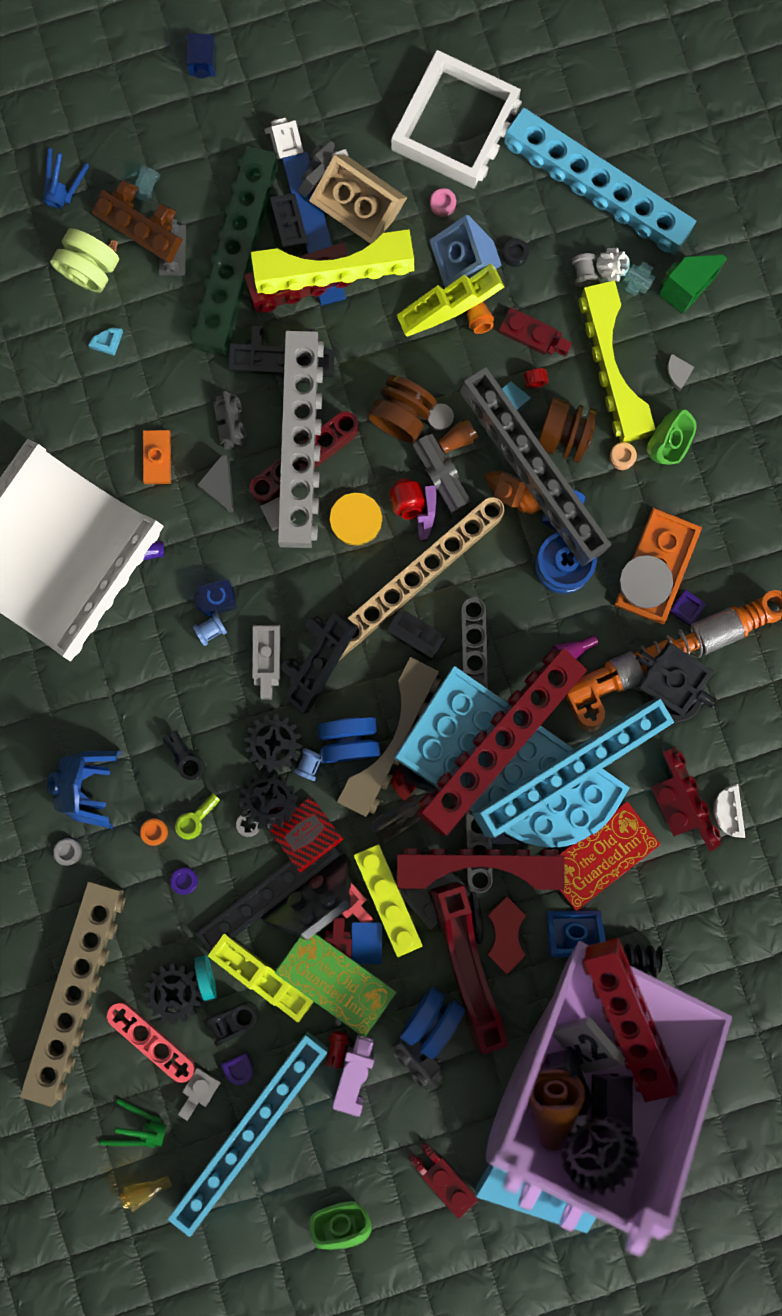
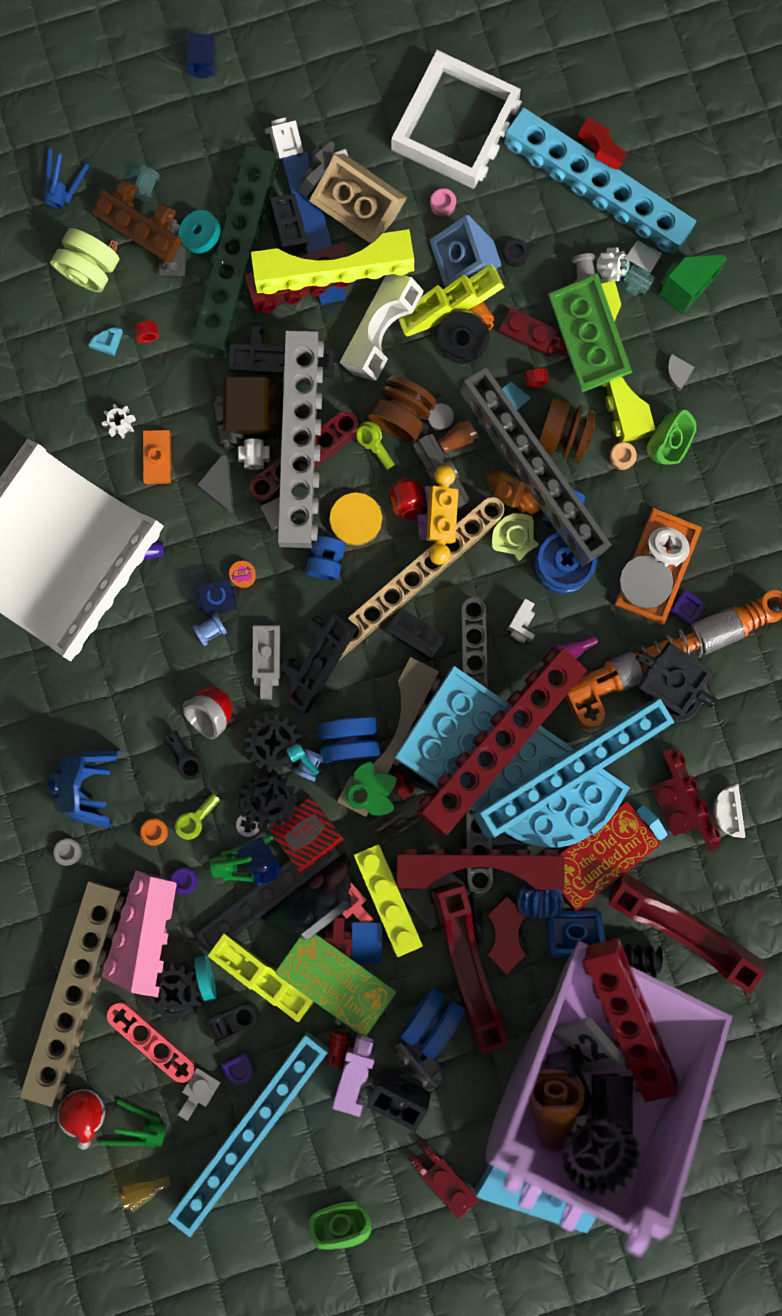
none -> red piece [57,1089,105,1150]
none -> bright pink wedge [101,871,177,997]
none -> white gear [102,404,136,439]
none -> red axle [134,321,159,343]
none -> teal piece [179,210,221,253]
none -> light grey piece [182,686,233,740]
none -> green plant [210,835,274,883]
none -> dark brown slope [223,377,284,440]
none -> orange tile [229,561,256,588]
none -> clear blue brick [237,837,281,887]
none -> white gear [238,439,270,470]
none -> teal hand [286,744,320,776]
none -> blue wheel [305,536,346,581]
none -> white arch [340,274,424,381]
none -> green plate [345,762,397,816]
none -> lime plate [356,421,395,470]
none -> black brick [366,1068,431,1132]
none -> yellow plate [426,465,458,565]
none -> black tile [437,310,490,364]
none -> yellowish green animal [492,513,539,561]
none -> white bracket [507,599,535,643]
none -> blue gear [517,885,563,919]
none -> bright green tile [548,273,633,392]
none -> red tile [578,118,627,170]
none -> dark red arch [608,873,766,994]
none -> white sticker [625,240,662,272]
none -> medium azure tile [636,805,668,841]
none -> white gear [647,527,690,567]

